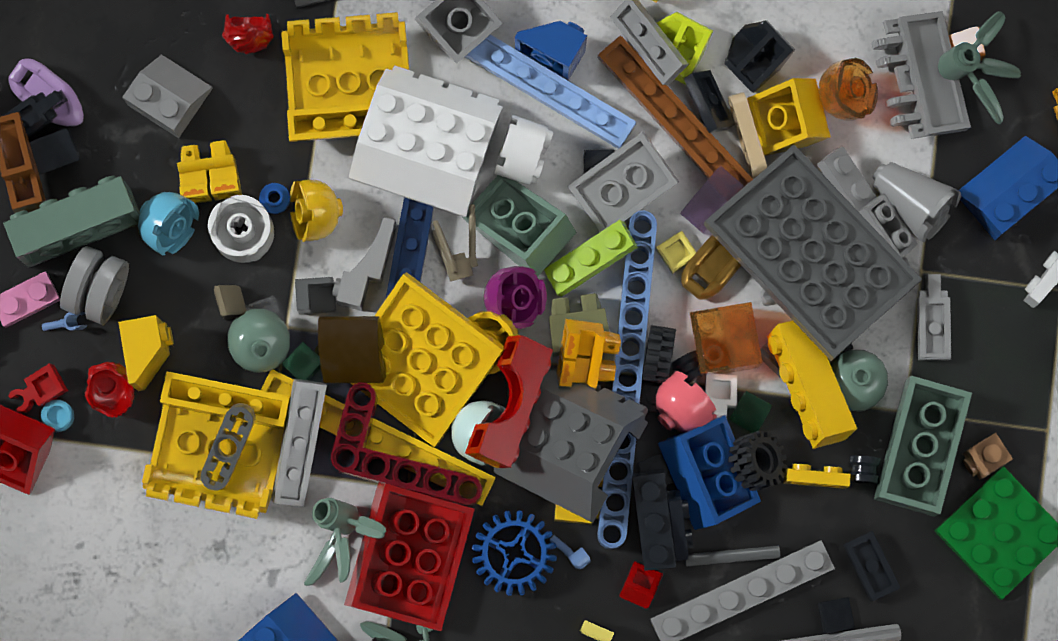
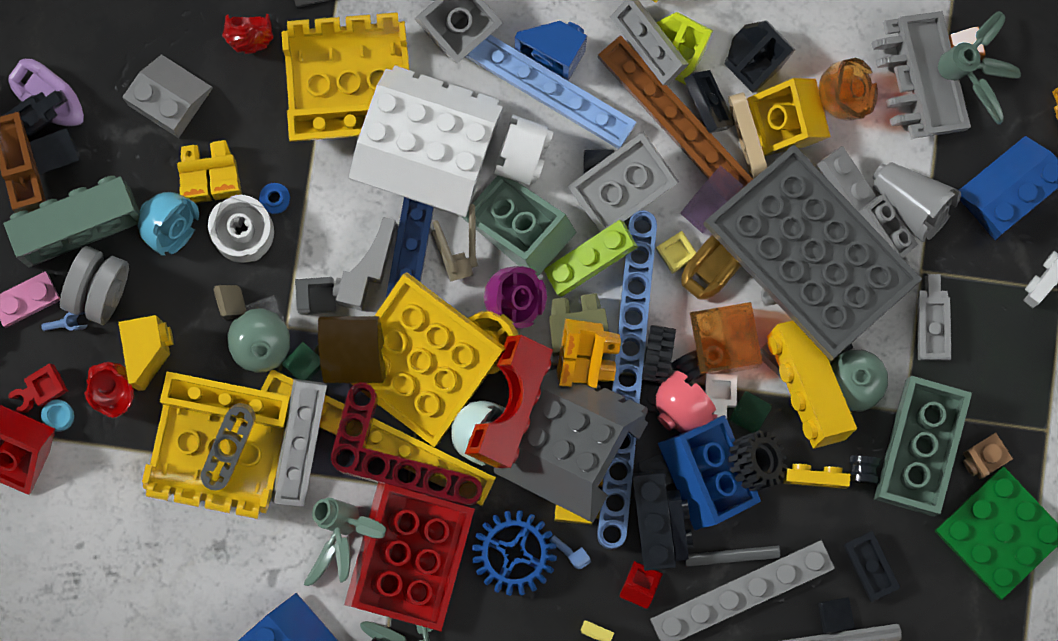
yellow cylinder [290,180,343,242] -> none

